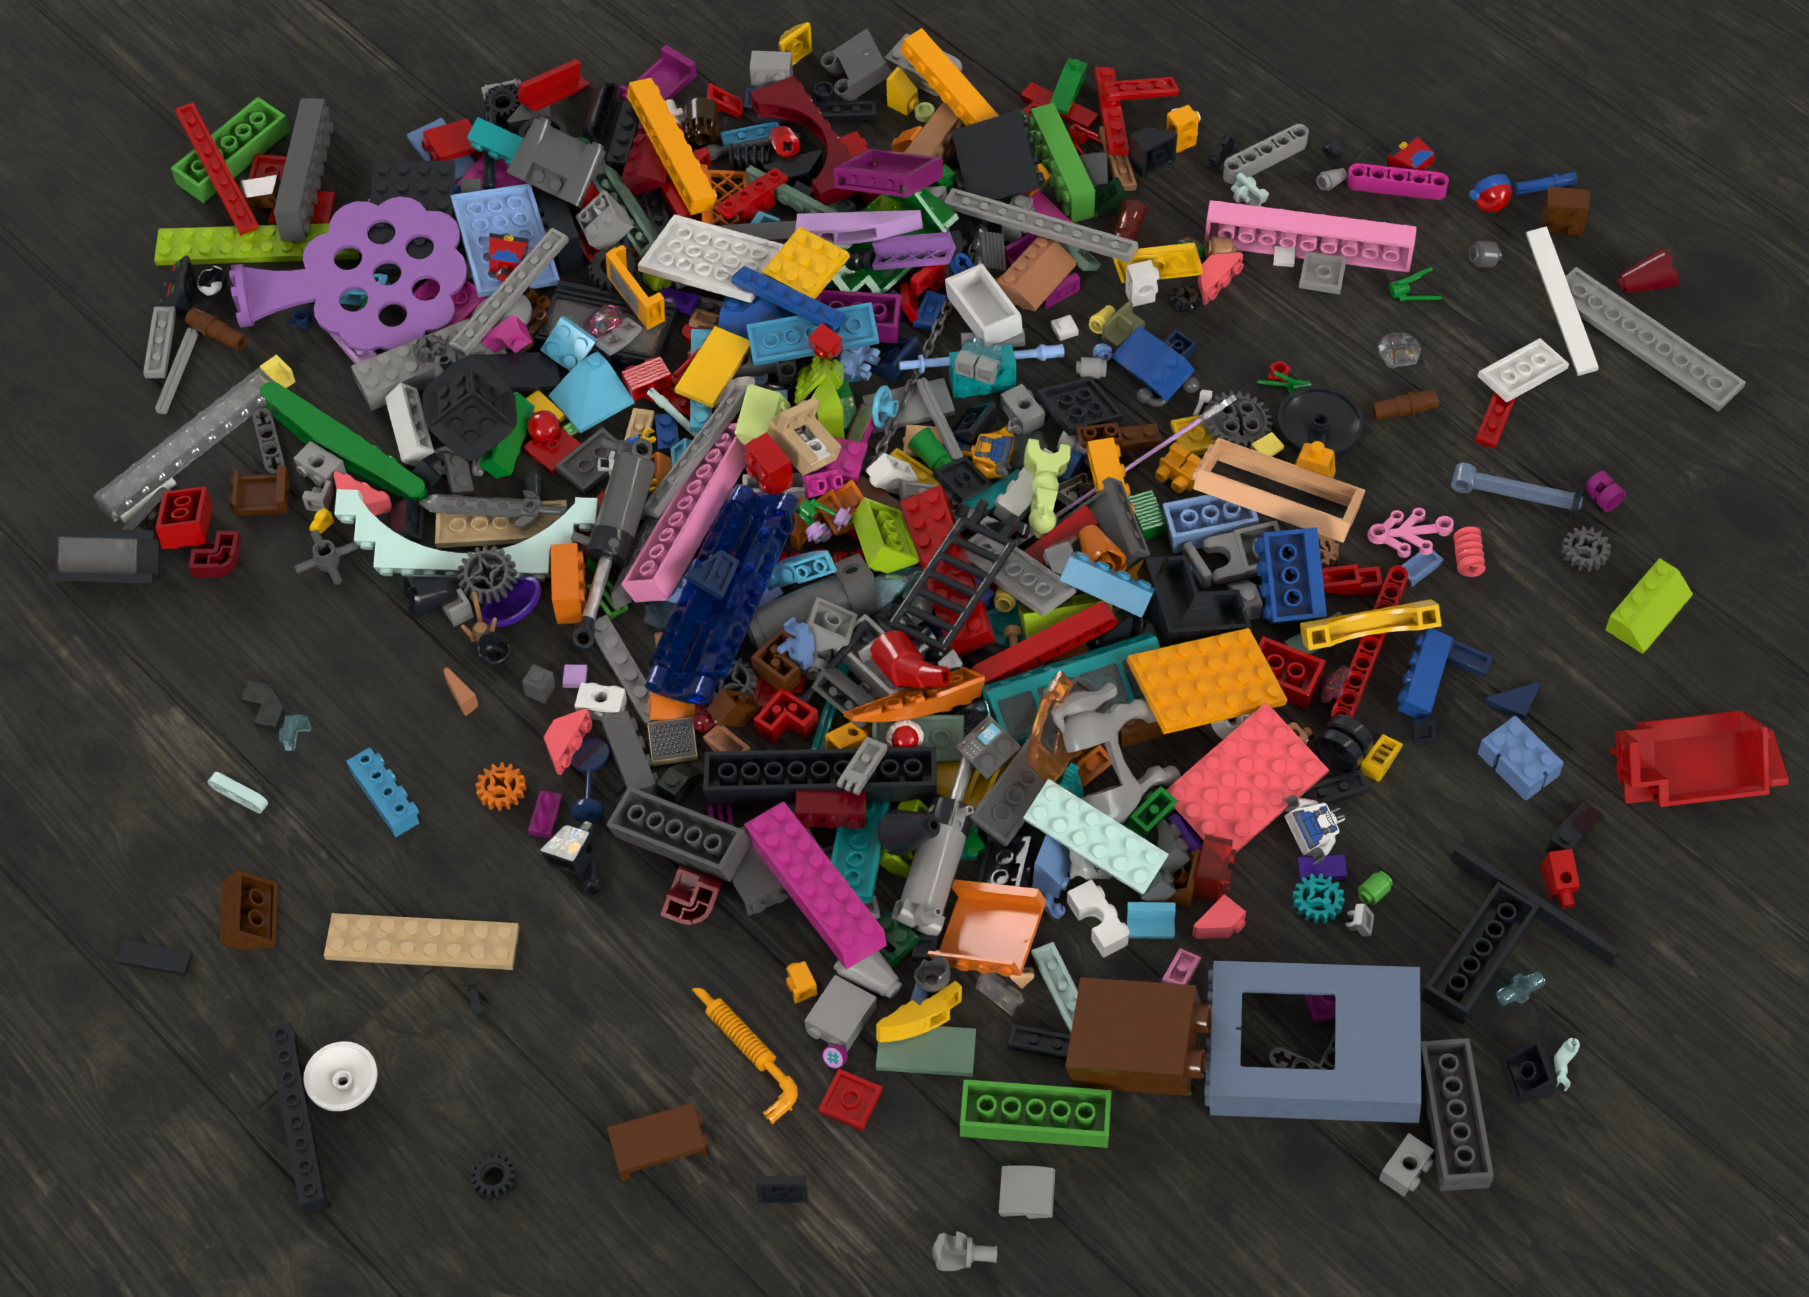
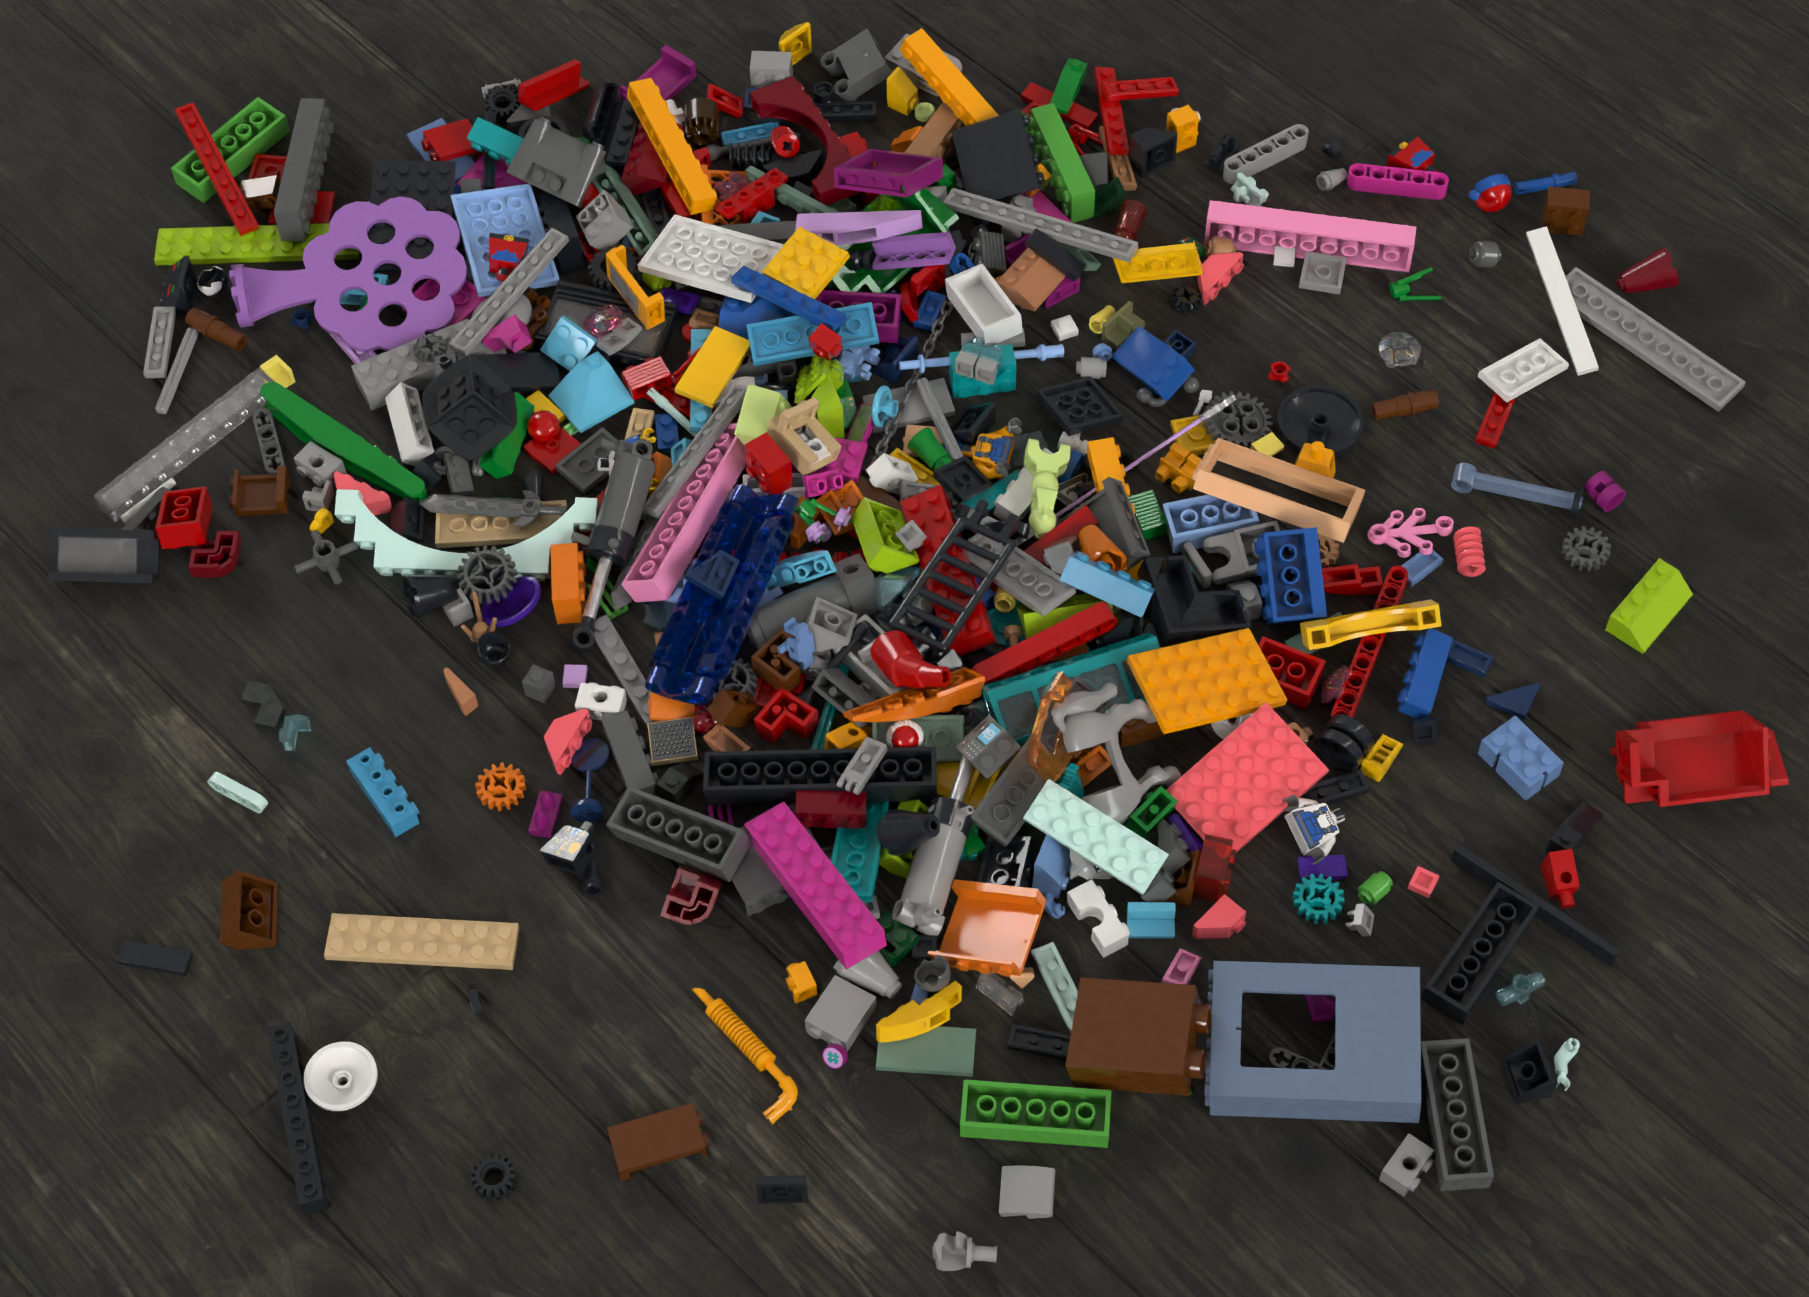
red tile [818,1069,883,1132] -> none
light grey brick [1000,384,1046,436] -> none
reddish brown slope [1076,423,1162,453] -> none
white brick [1125,260,1159,307] -> none
green plant [1257,371,1312,410] -> none
none -> clear pink plate [714,171,749,201]
none -> light grey tile [895,520,927,552]
none -> black tile [1025,228,1086,282]
none -> coral plate [1407,866,1439,898]

